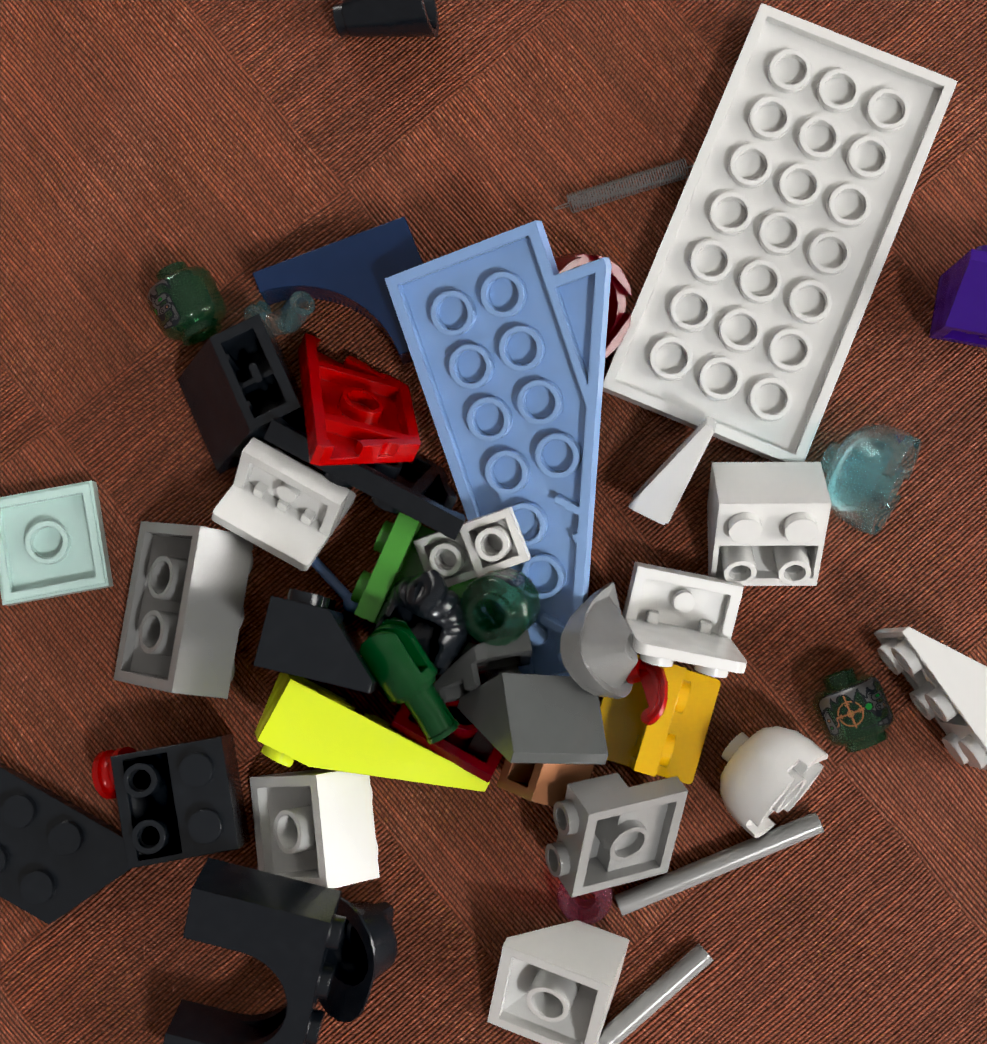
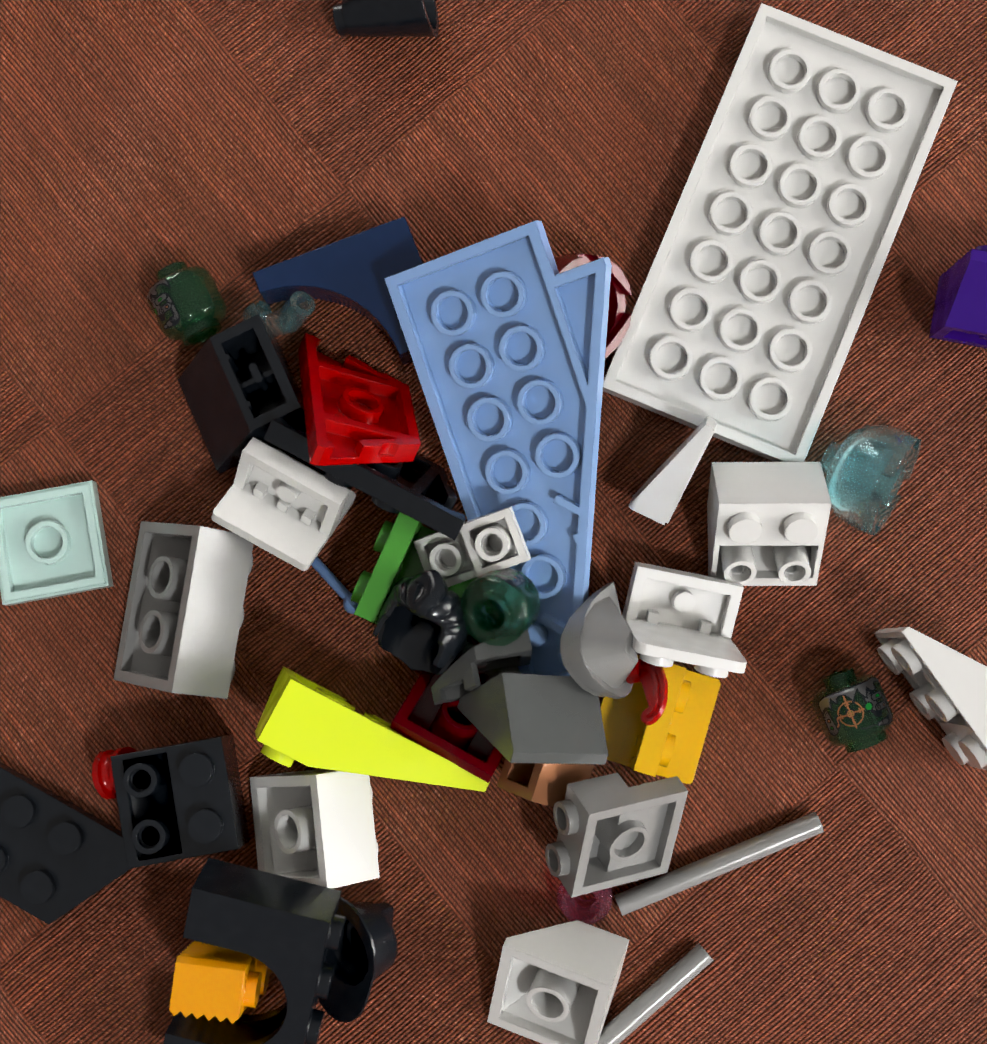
black slope [254,588,383,693] -> none
dark green arm [359,617,460,744] -> none
light grey piece [554,158,693,213] -> none
white cylinder [720,726,828,838] -> none
none -> light orange brick [169,941,270,1024]

